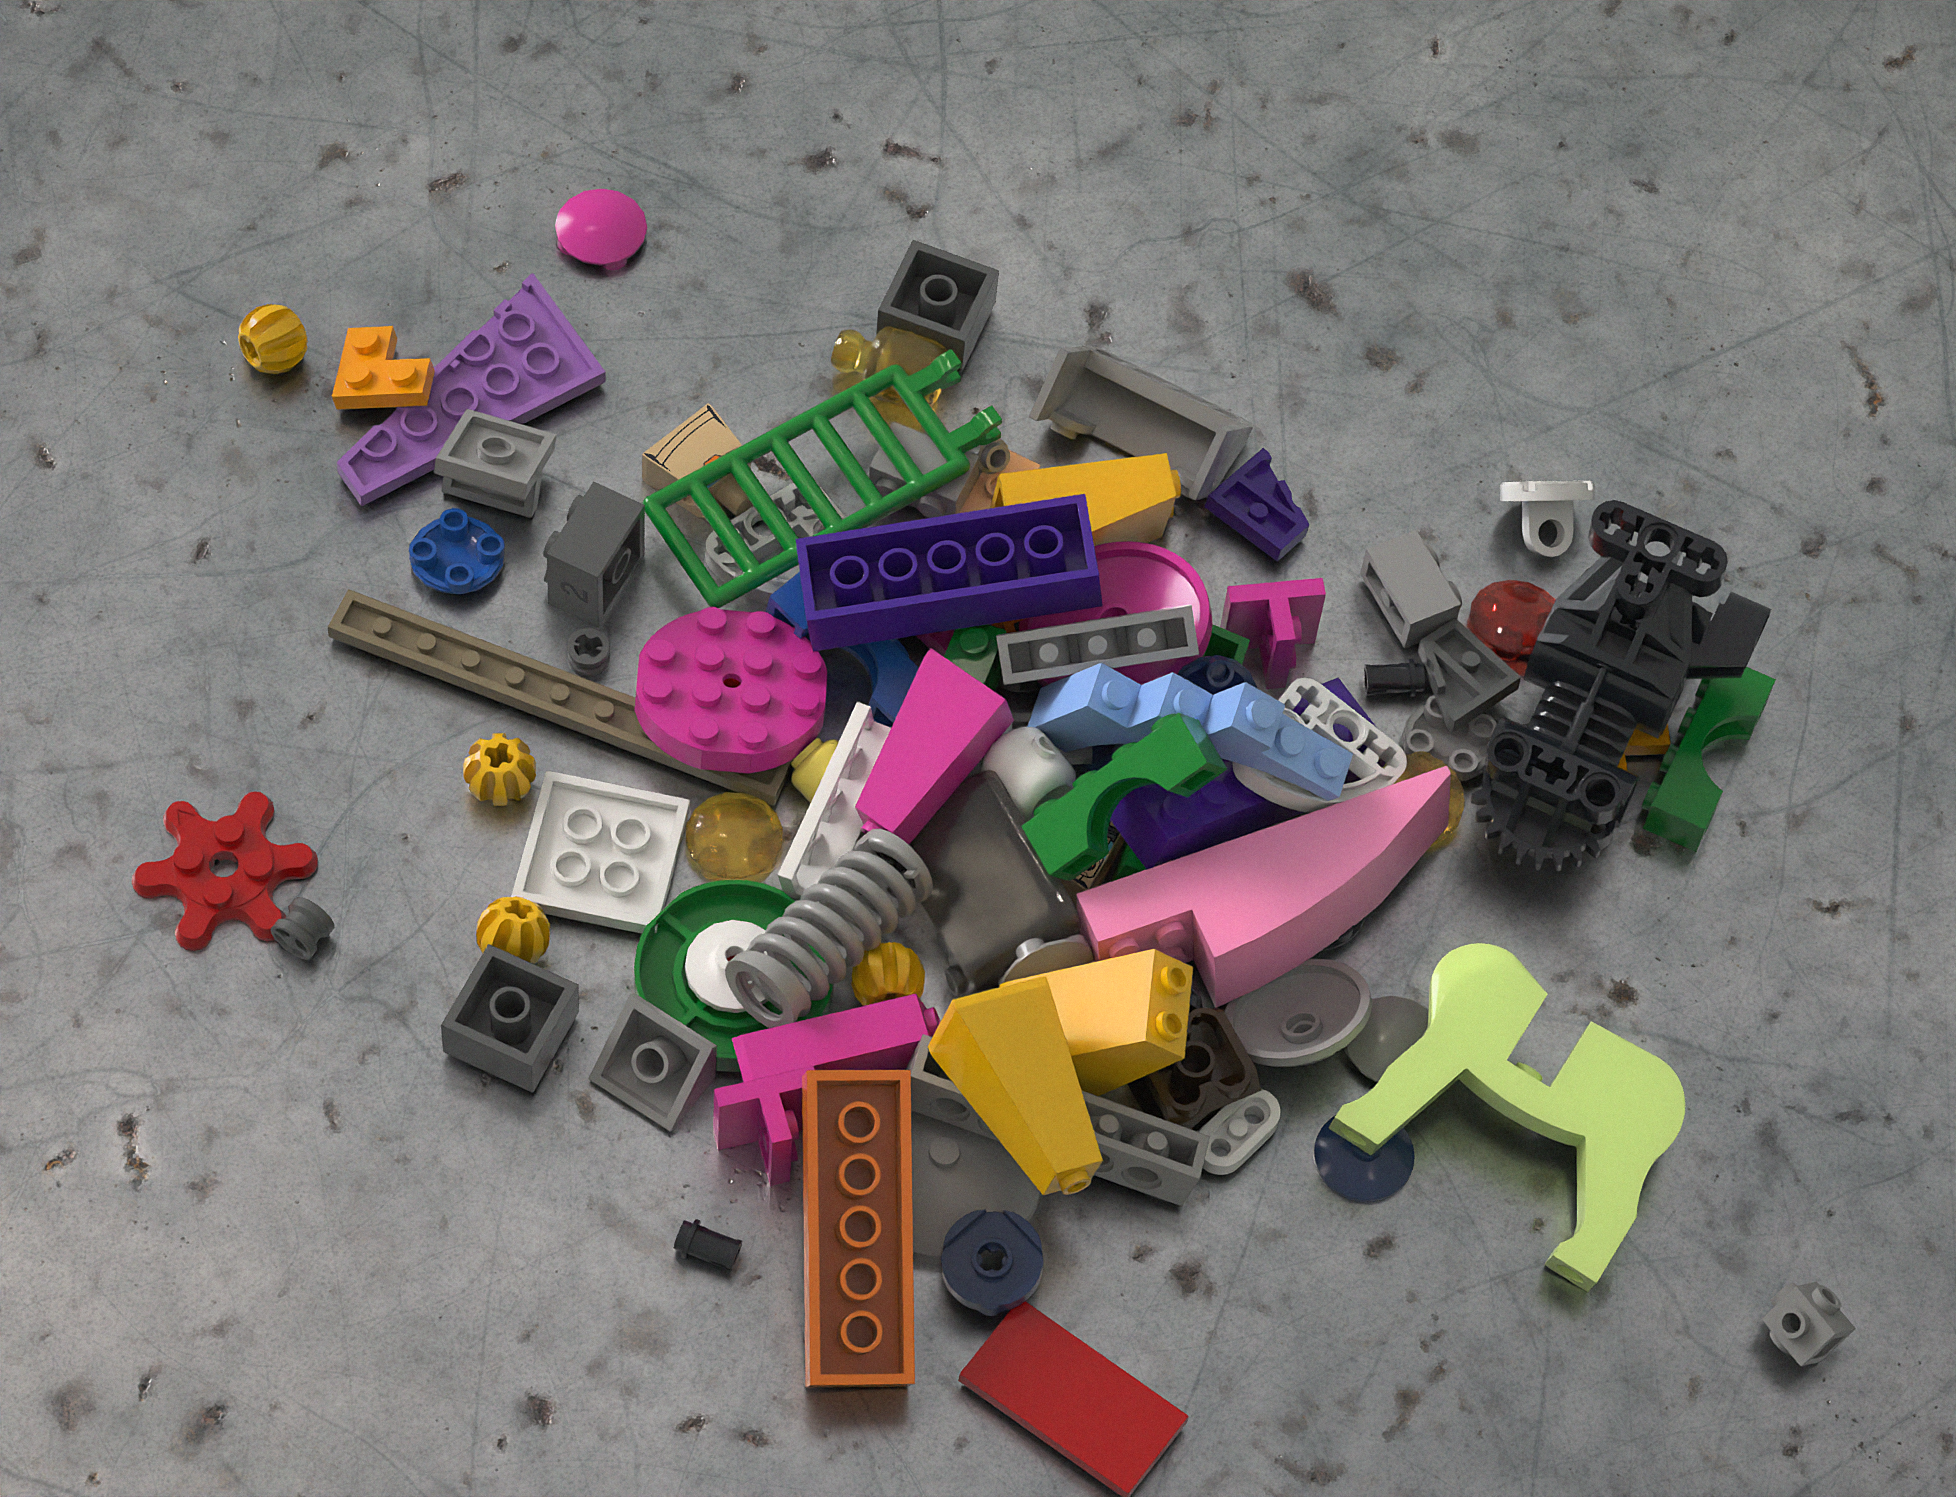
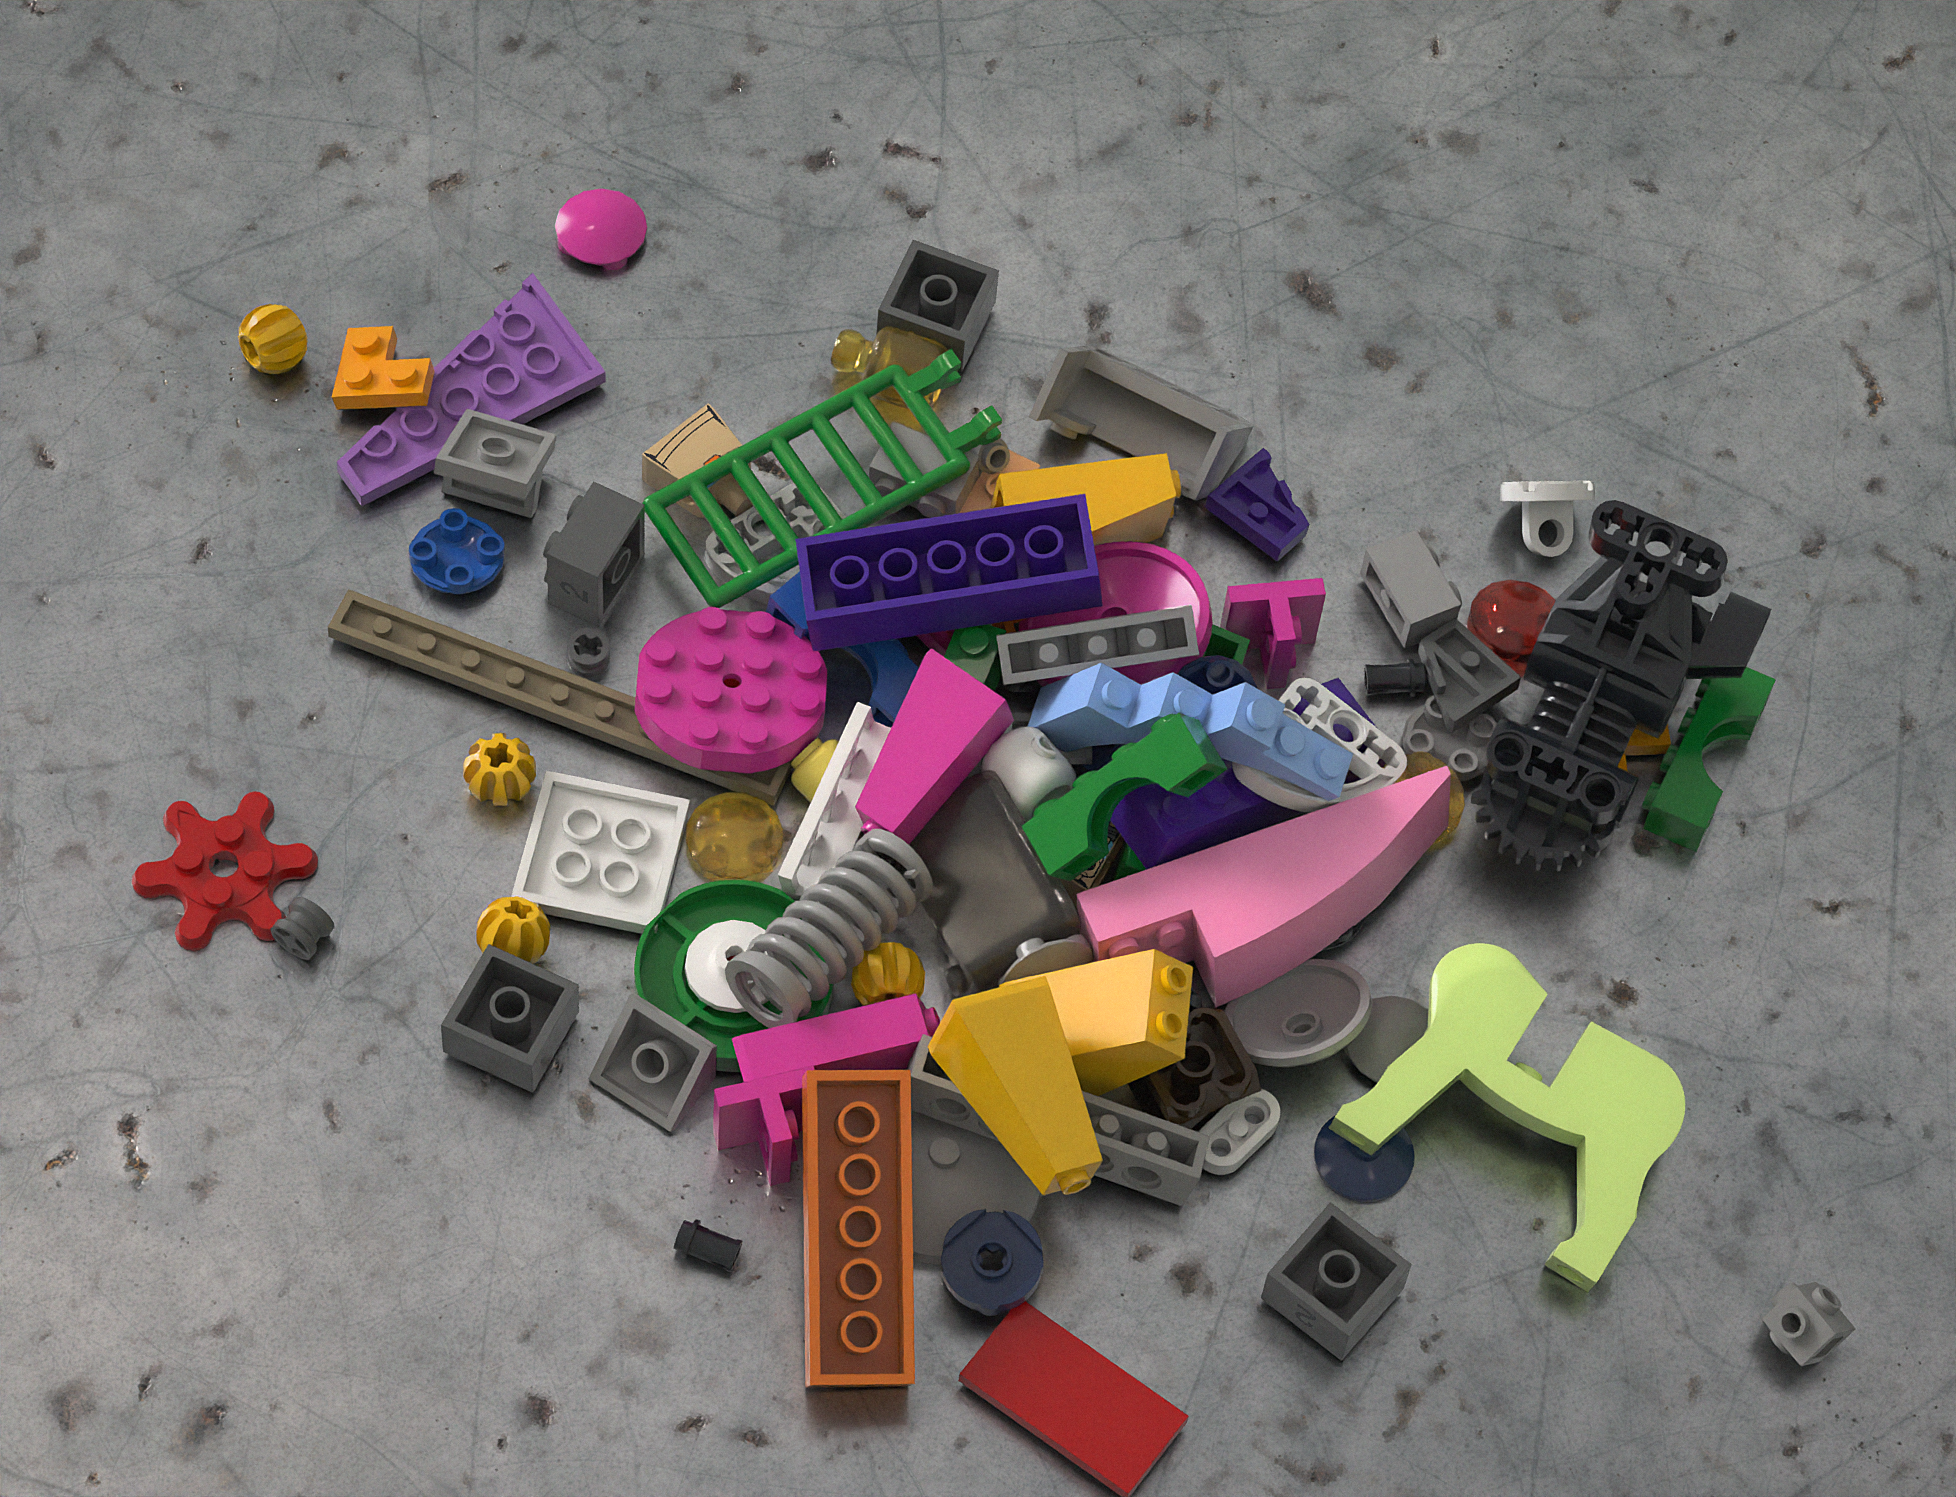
none -> dark grey brick [1261,1202,1412,1361]

